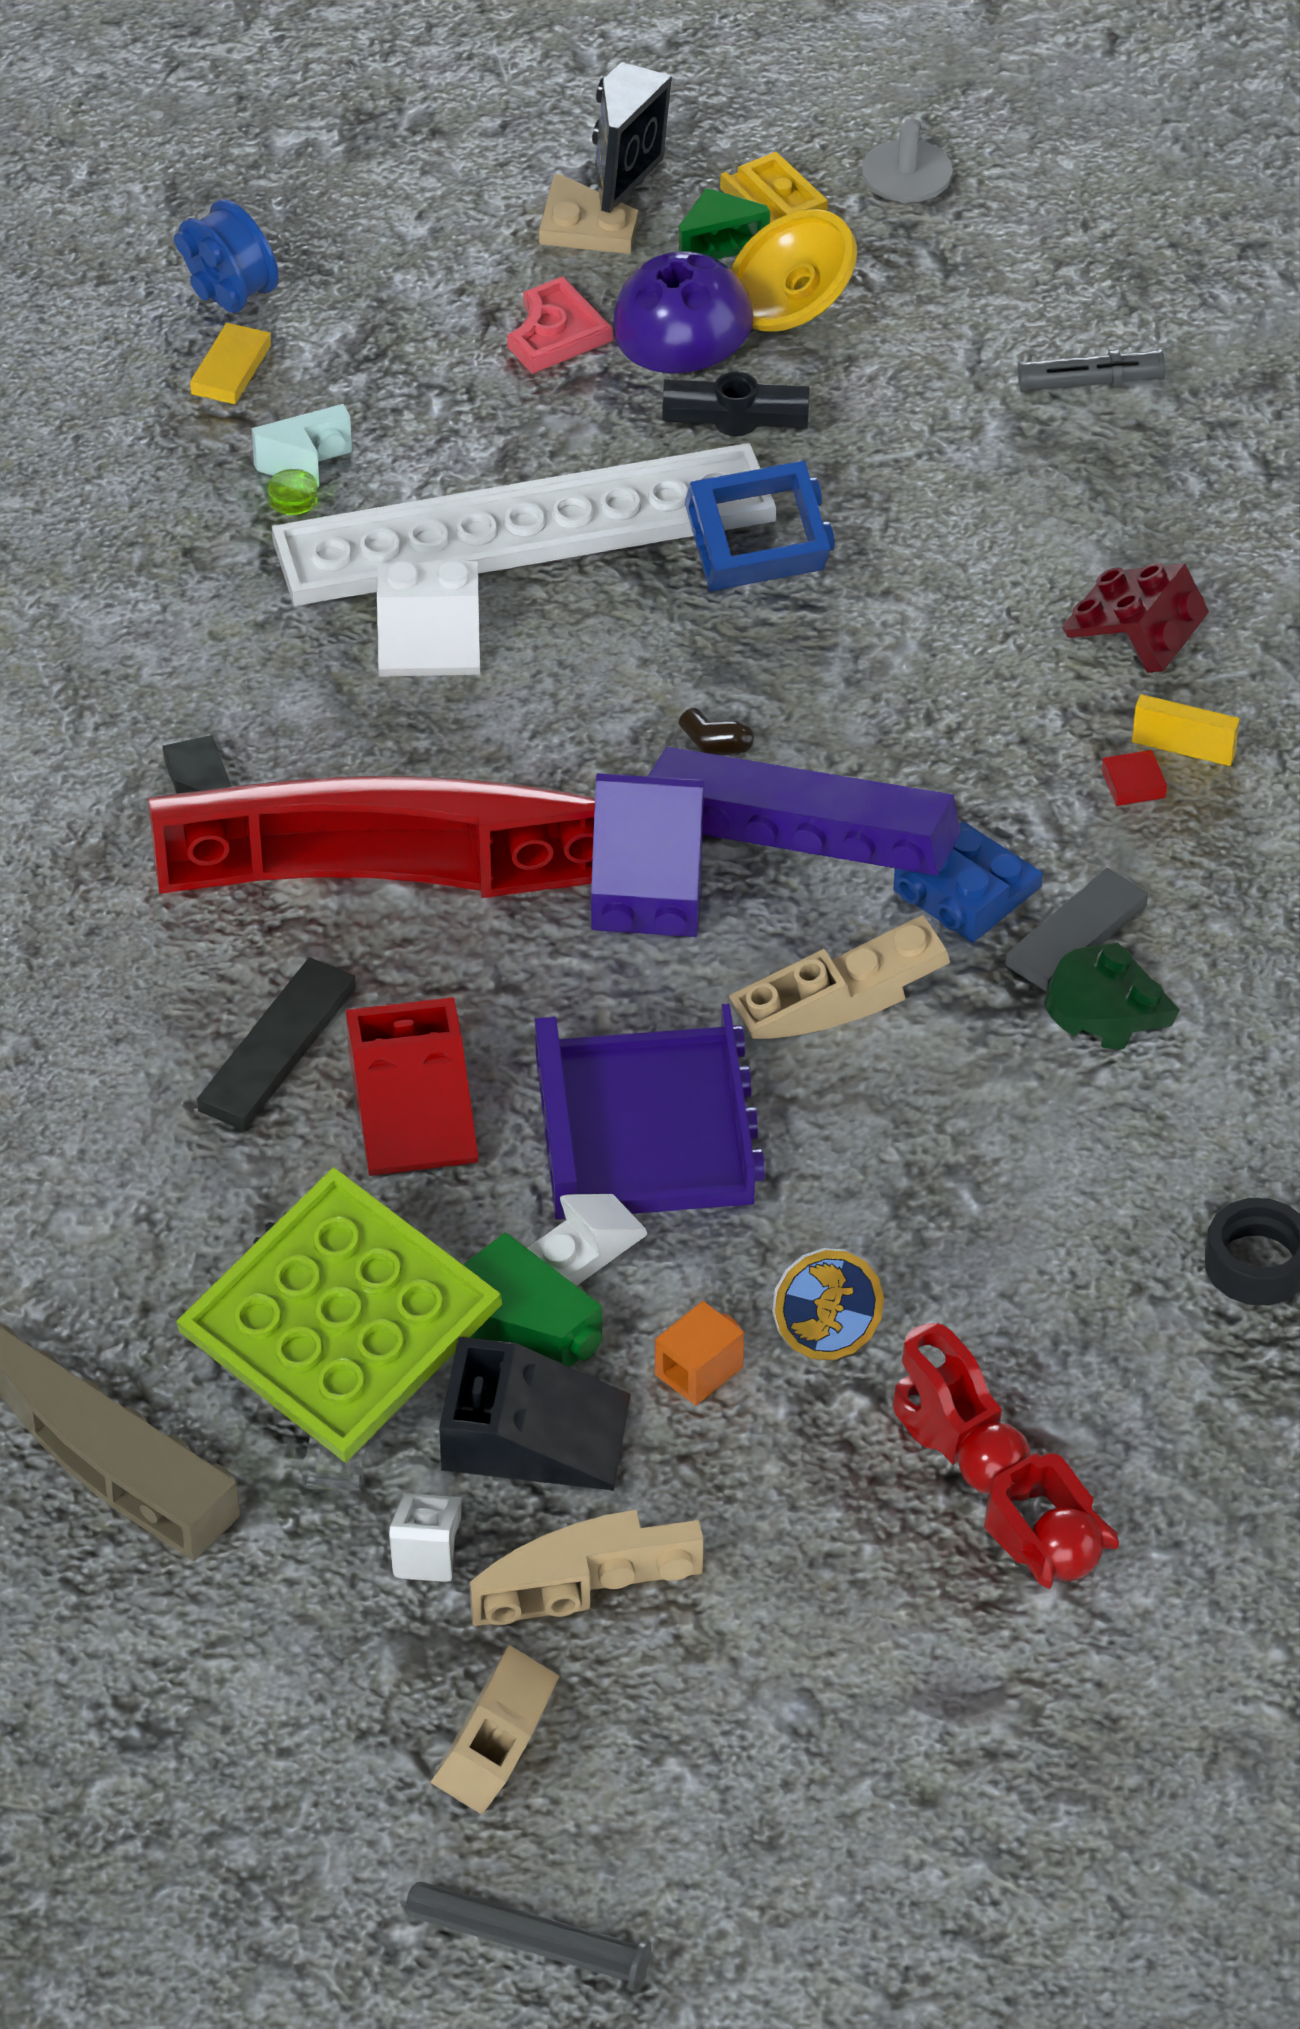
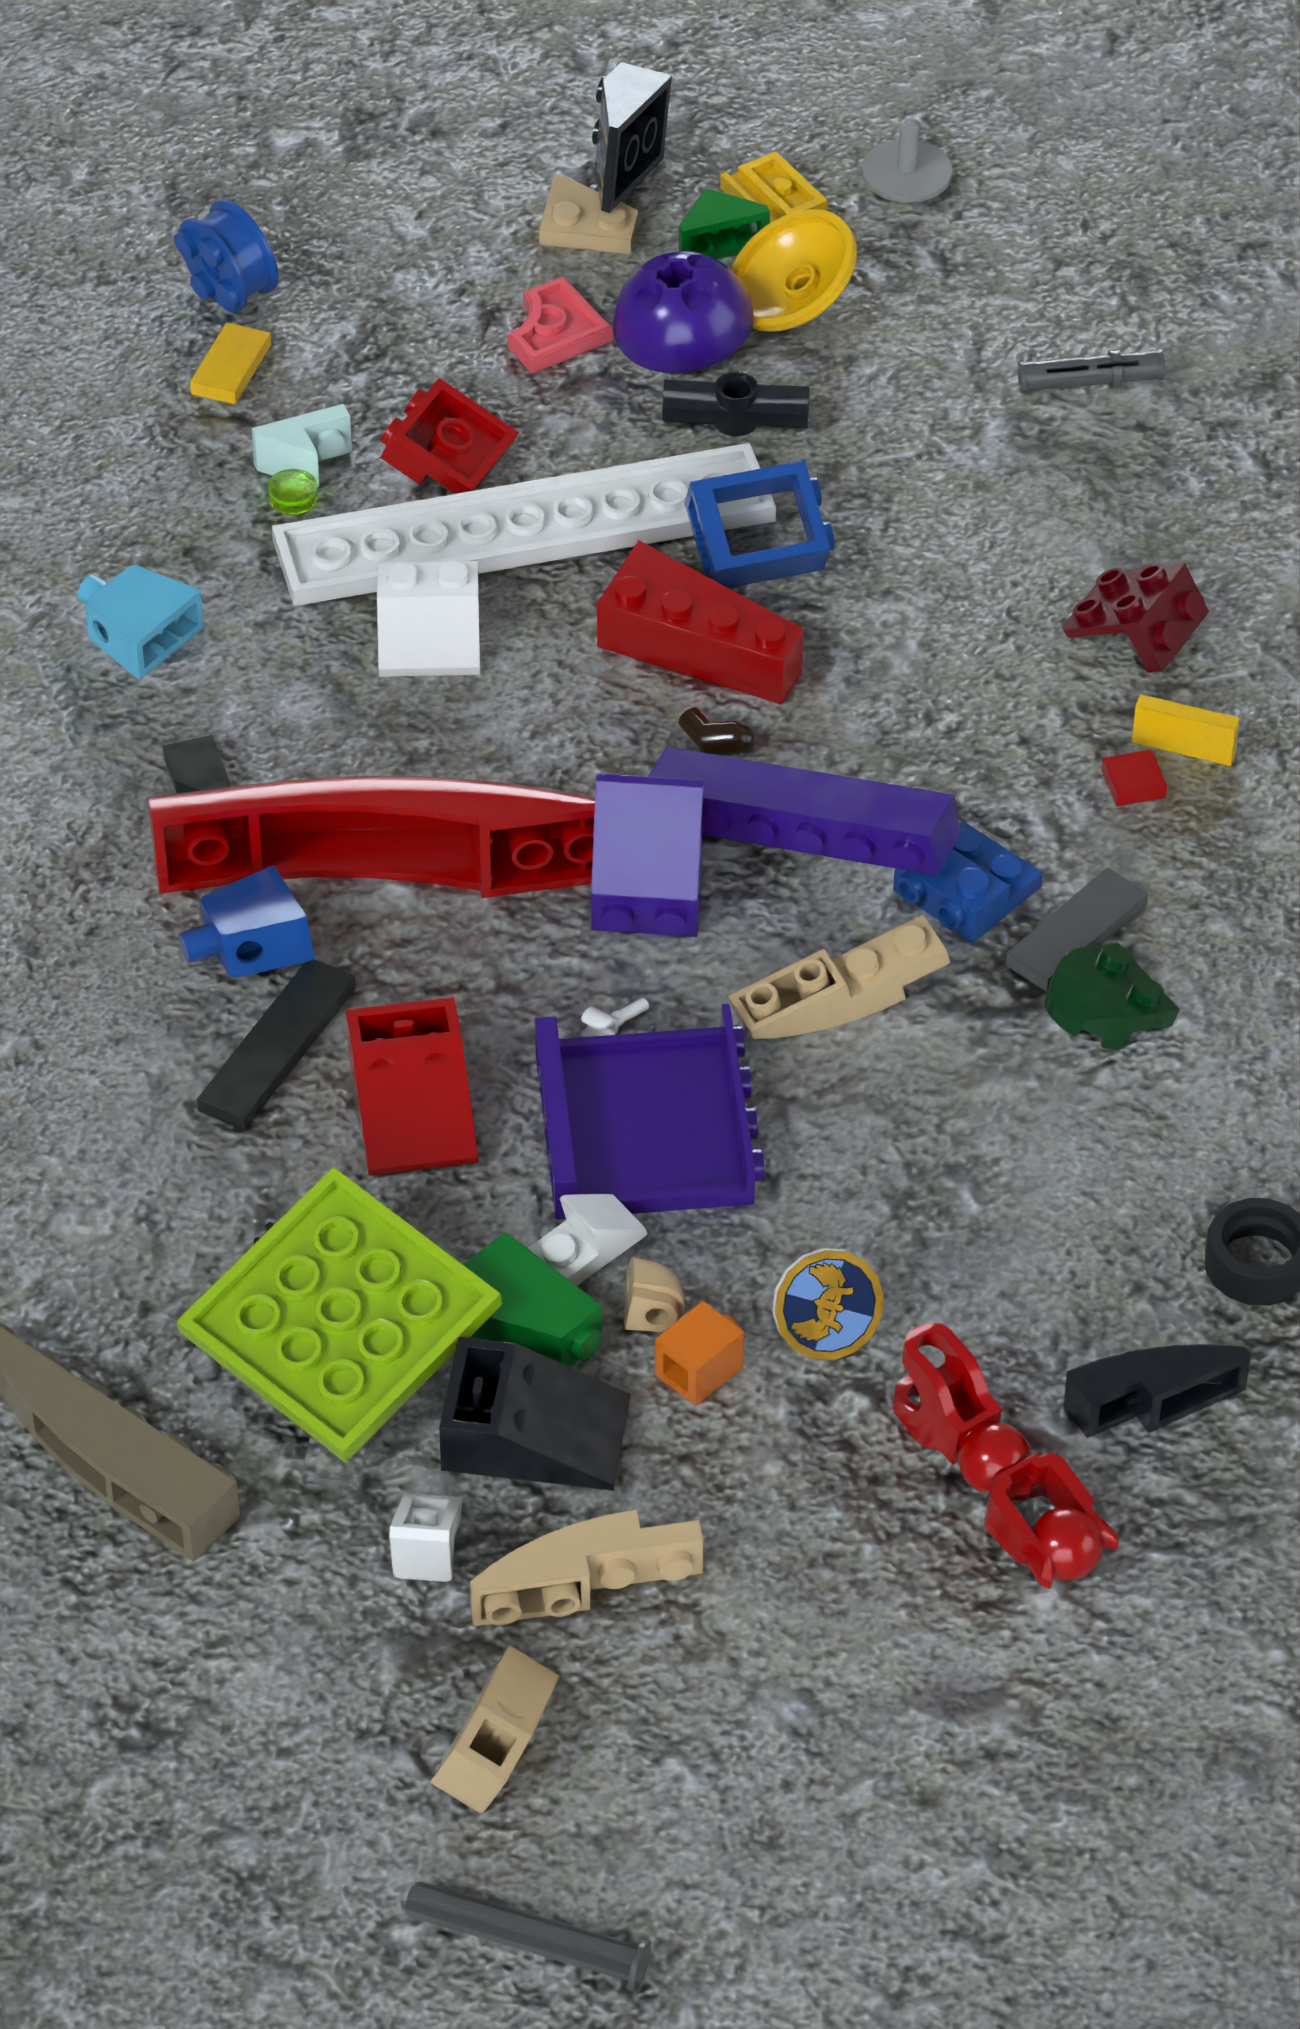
none -> medium azure torso [78,565,204,680]
none -> blue torso [178,866,315,978]
none -> red plate [380,378,519,494]
none -> white hand [579,998,649,1037]
none -> red wedge [597,540,804,705]
none -> tan piece [624,1257,685,1332]
none -> black slope [1063,1344,1251,1439]

